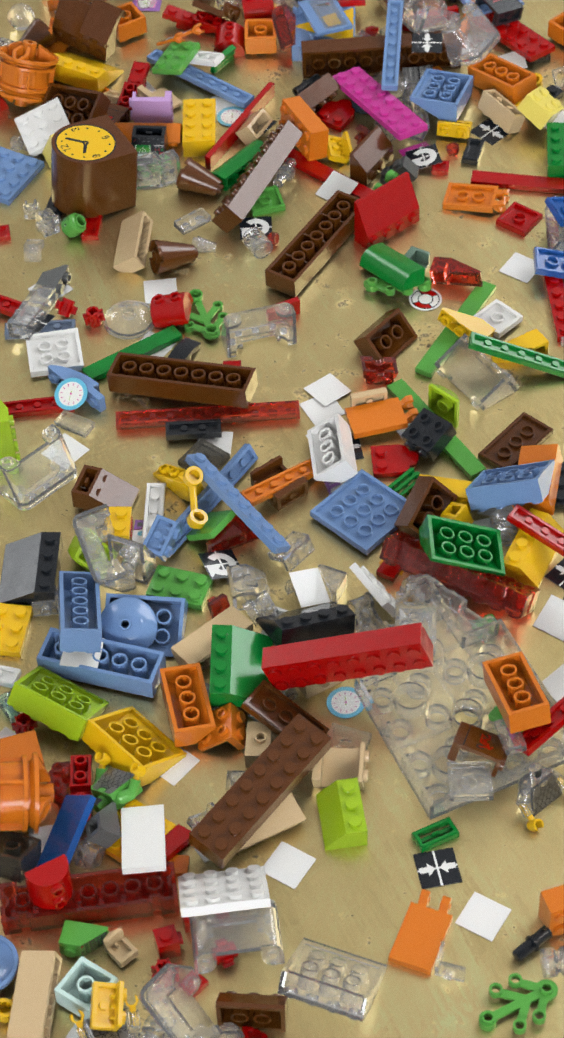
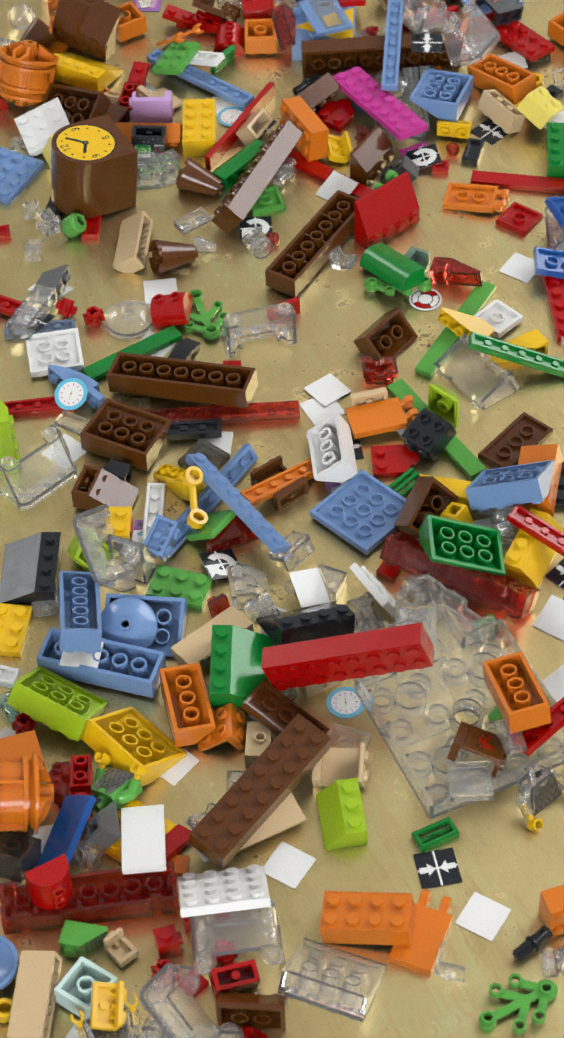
none -> reddish brown slope [80,398,172,471]
none -> black brick [103,460,133,483]
none -> red brick [209,959,261,997]
none -> orange brick [319,891,415,946]
none -> clear bracket [328,246,359,271]

